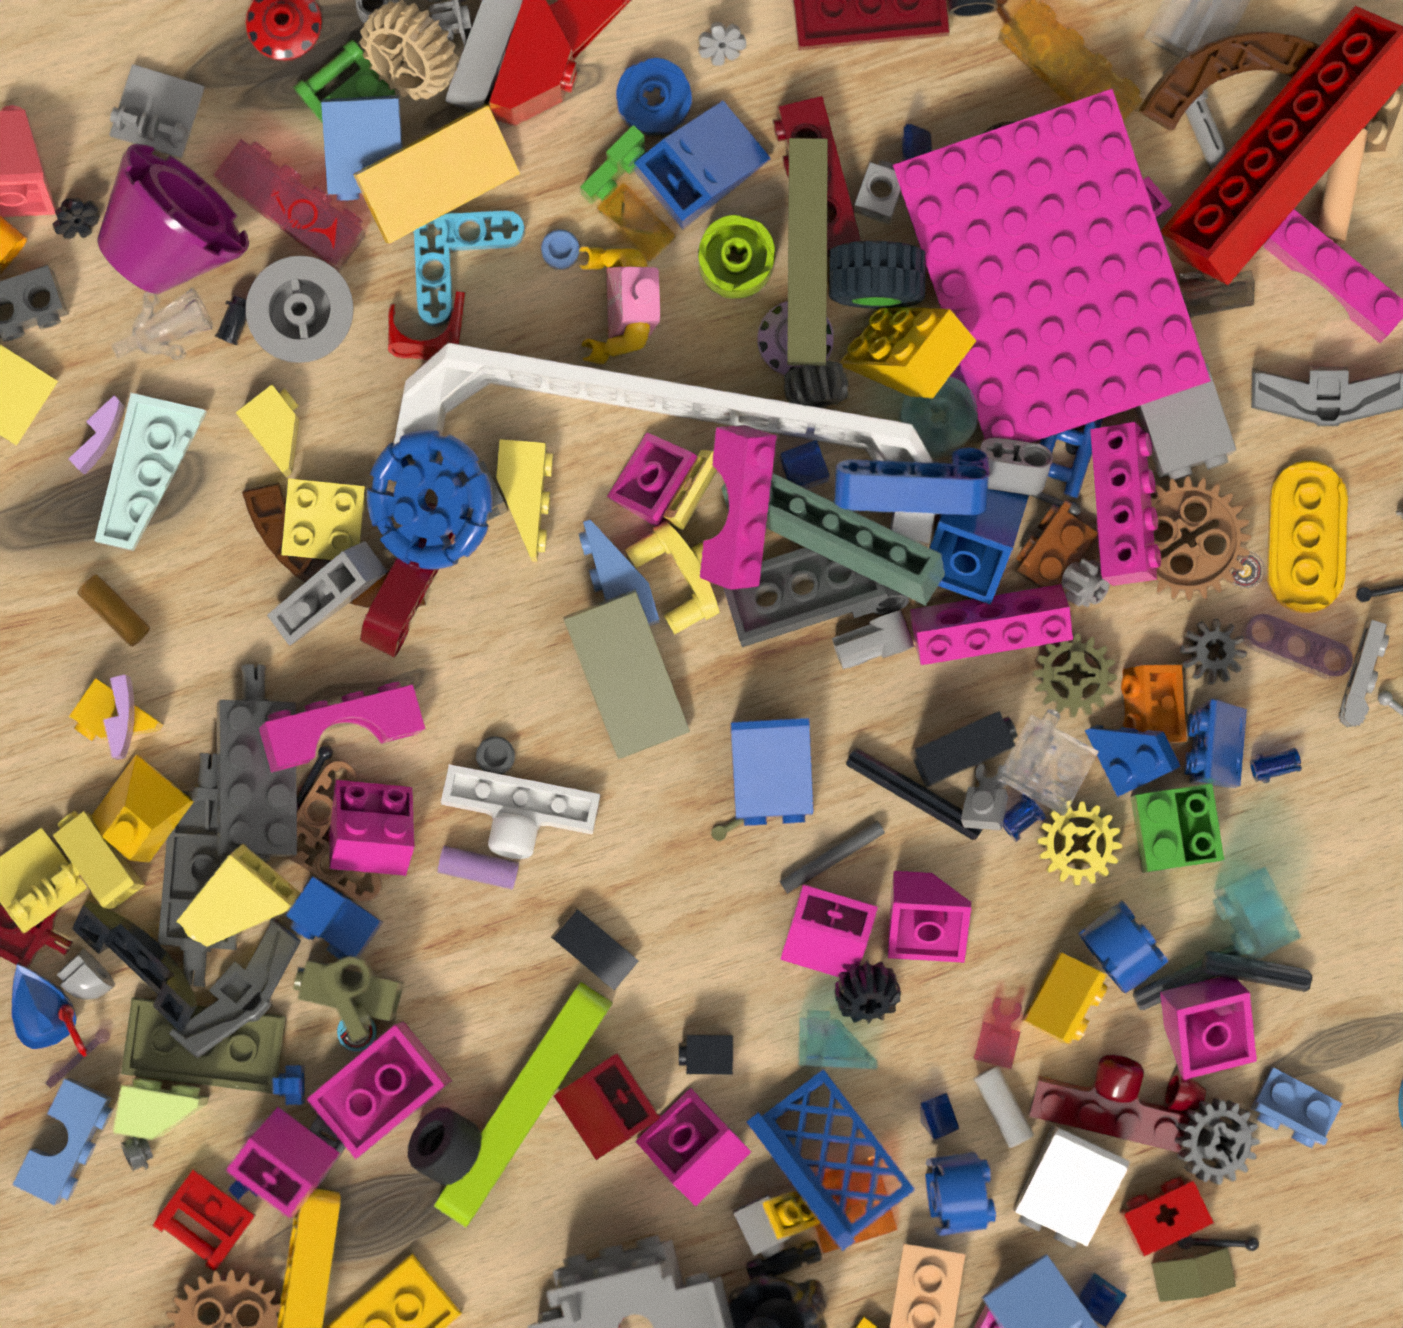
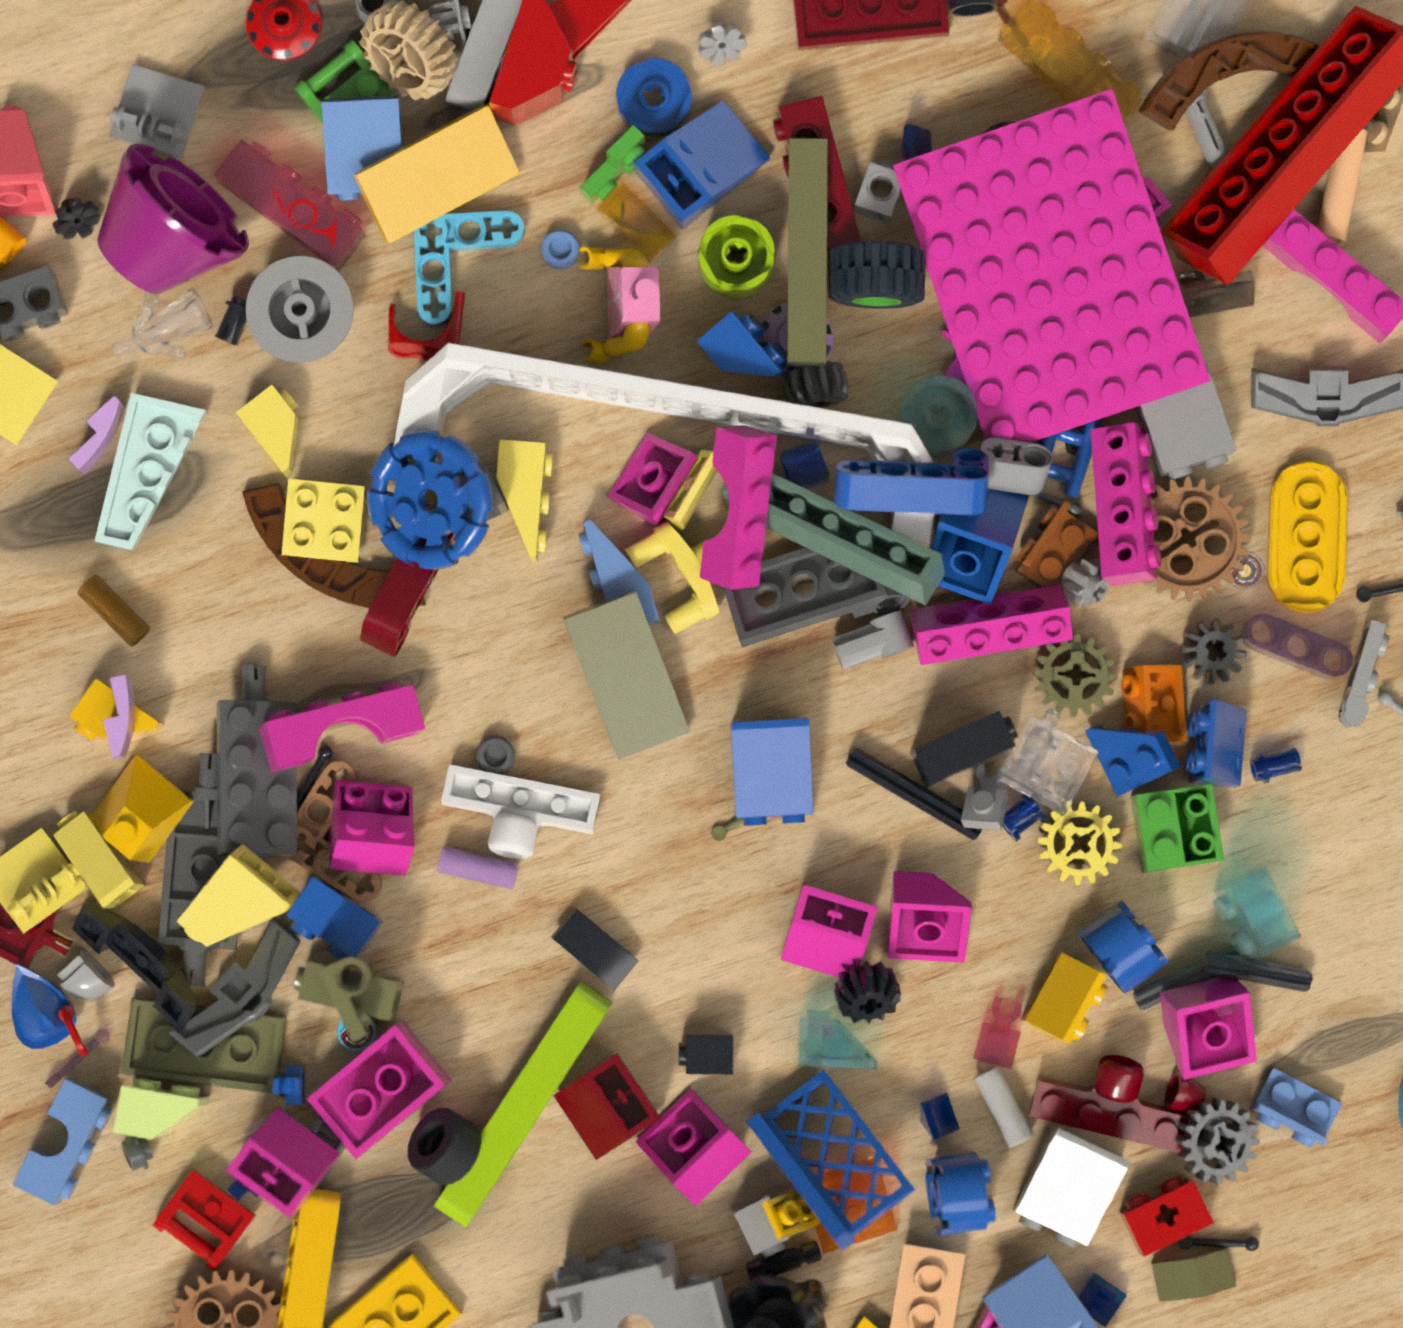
light grey slope [267,541,387,646] -> none
dark grey bar [779,820,885,894] -> none
yellow slope [839,307,977,398] -> none
none -> blue slope [697,311,791,377]

